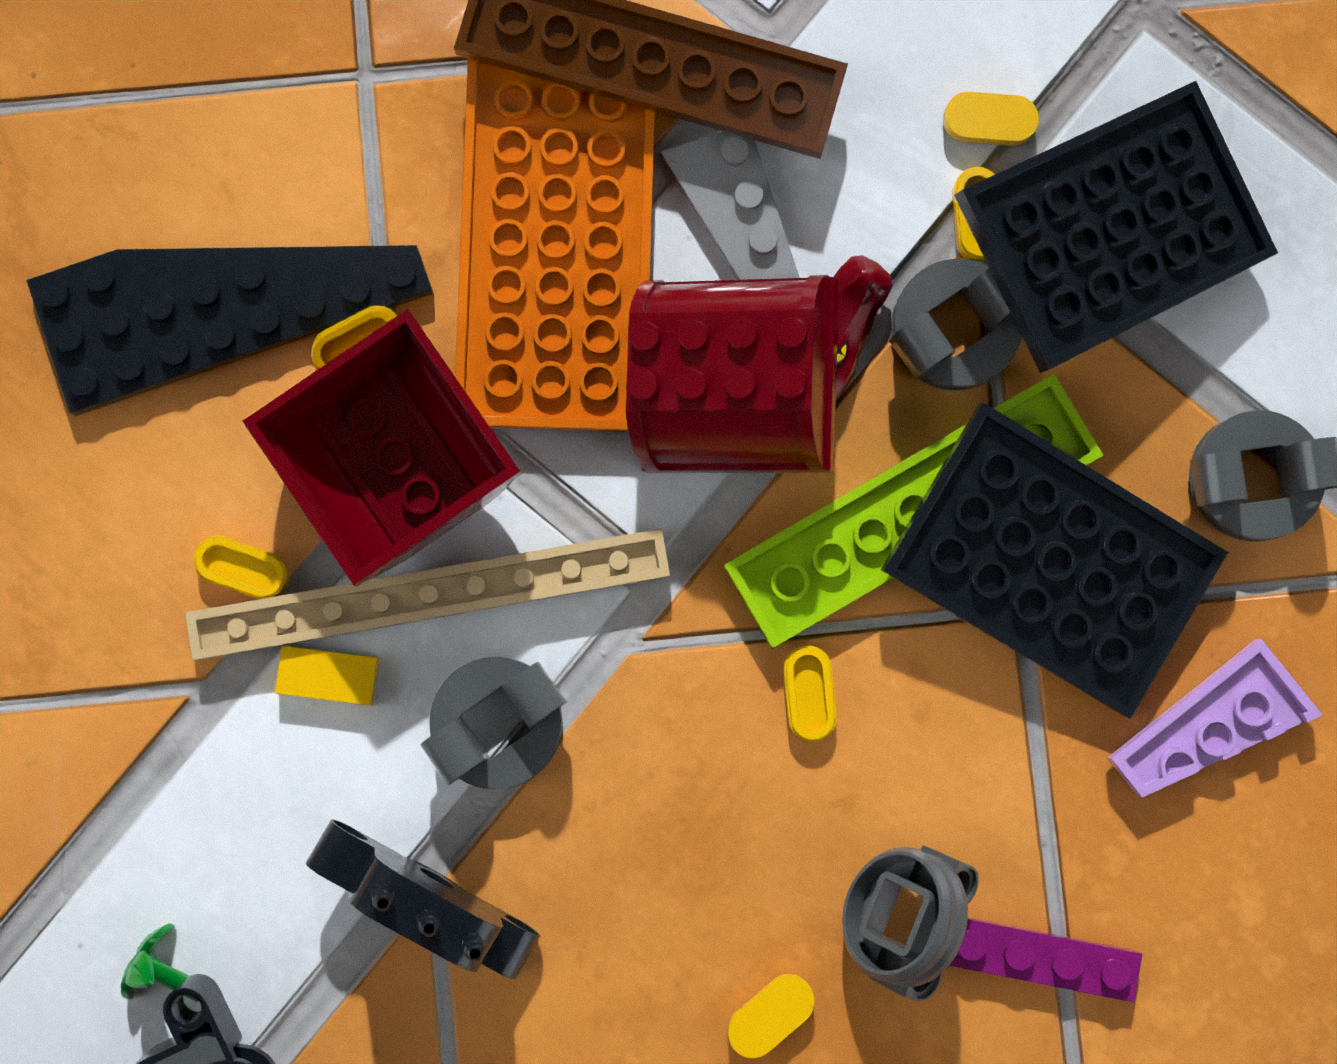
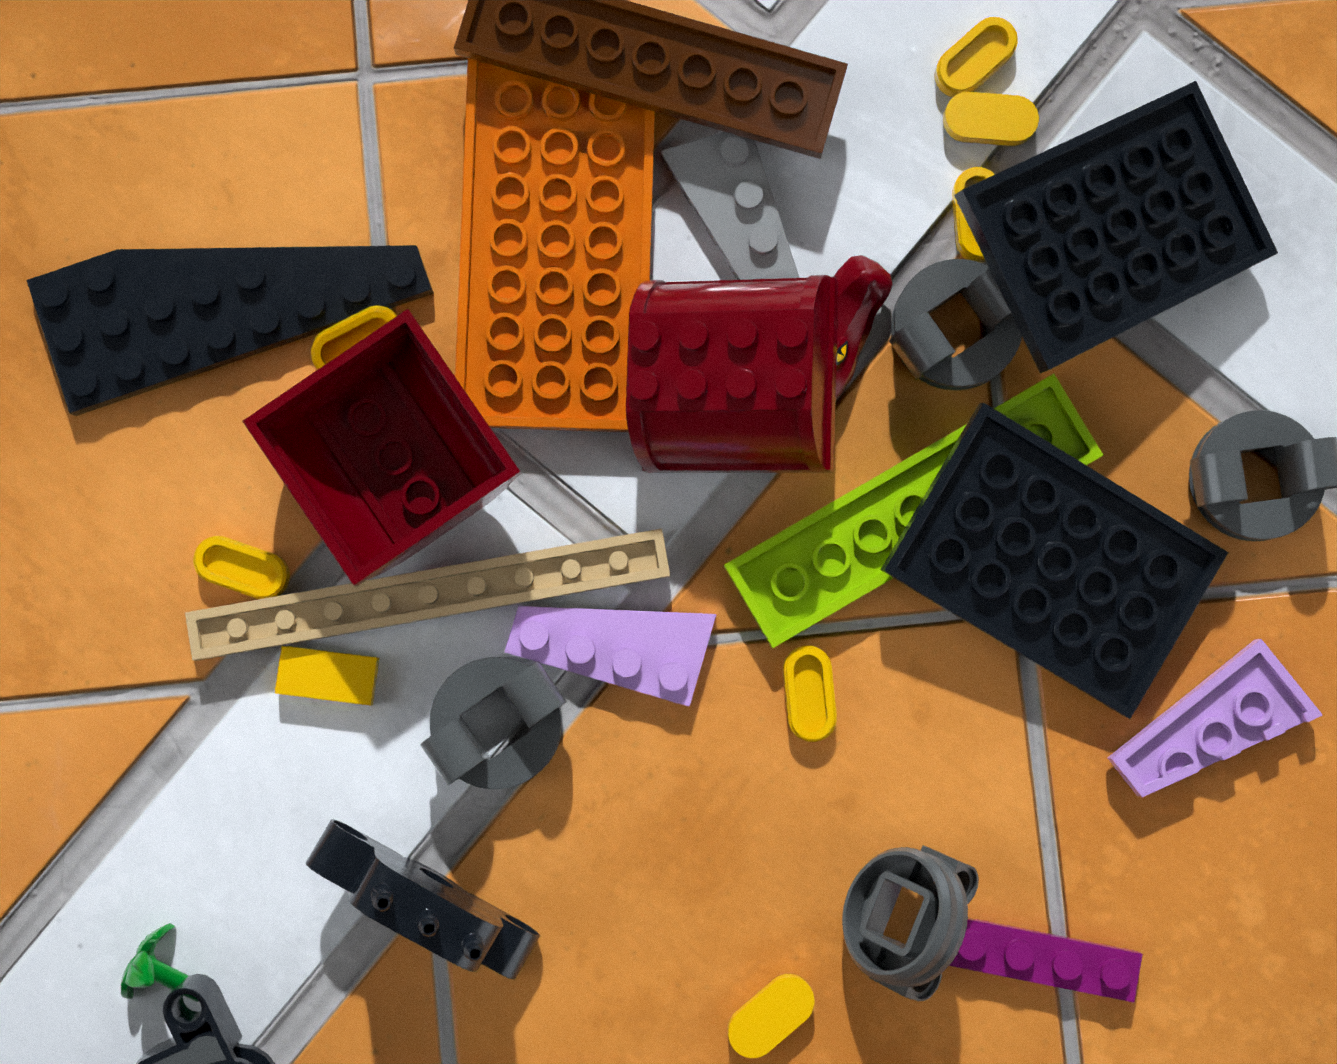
none -> lavender wing [505,606,716,707]
none -> yellow tile [934,17,1018,97]

